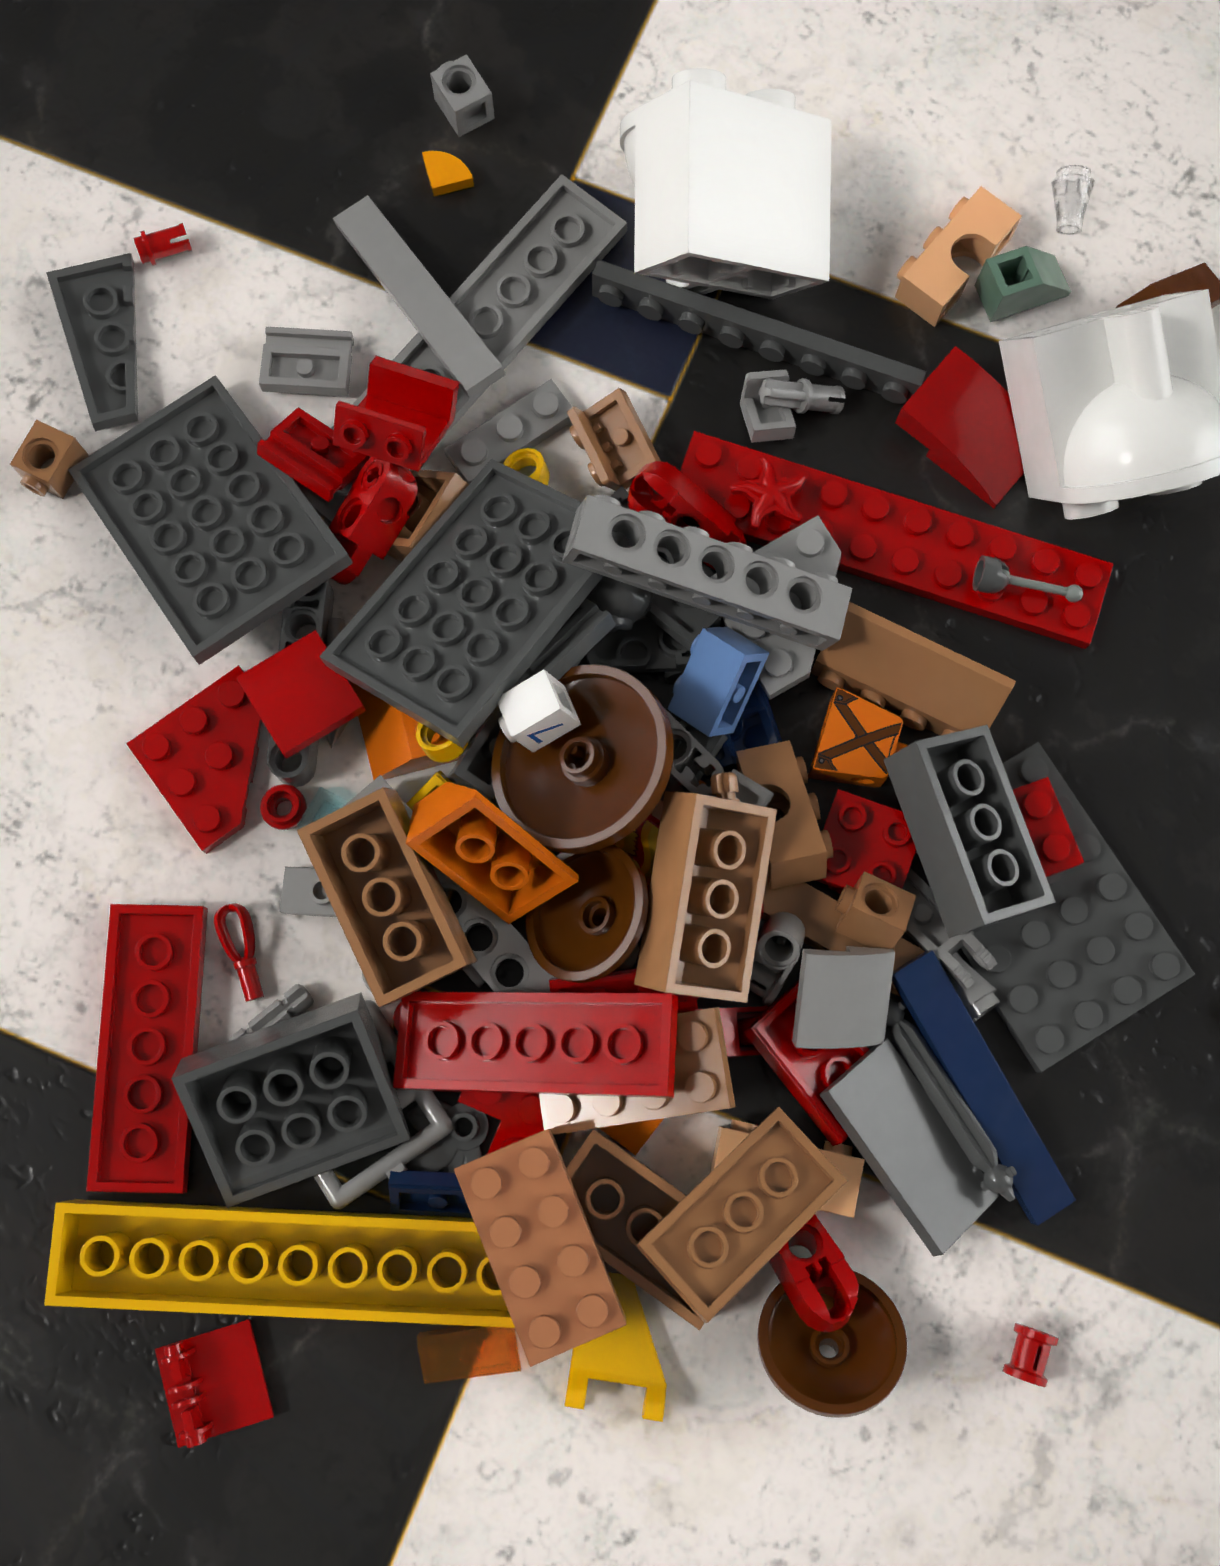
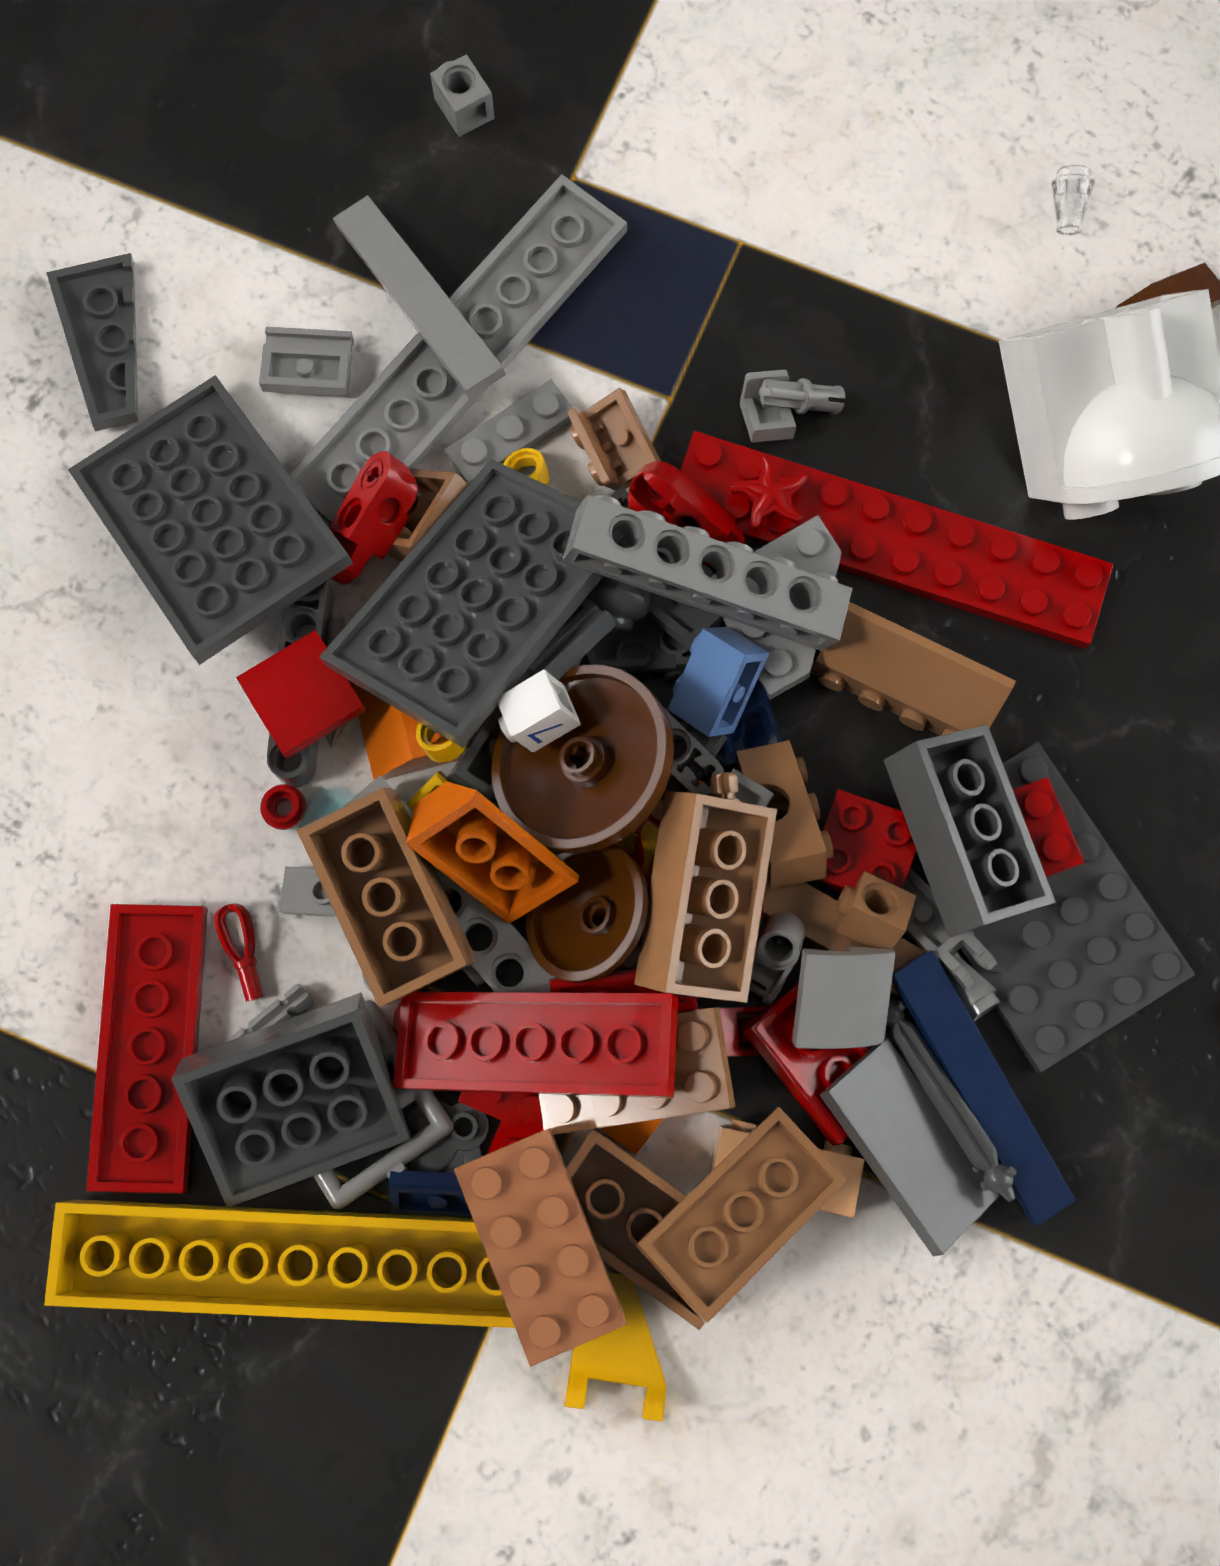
medium nougat brick [10,419,89,499] -> none
red plate [126,665,262,854] -> none
red pin [133,223,192,266] -> none
red hinge [155,1319,274,1448] -> none
red plate [257,407,369,502] -> none
red panel [332,356,460,472] -> none
clear orange slope [417,1326,521,1384] -> none
light orange tile [422,151,474,197] -> none
dark grey plate [592,260,927,404] -> none
white piece [620,68,831,299] -> none
reddish brown dish [757,1271,907,1418] -> none
red piece [769,1214,859,1332] -> none
orange torso [808,687,908,788] -> none
light nougat arch [895,186,1022,327] -> none
red slope [895,346,1024,509] -> none
hinge [972,555,1083,602] -> none
sand green slope [974,246,1071,322] -> none
red bush [1002,1323,1059,1387] -> none

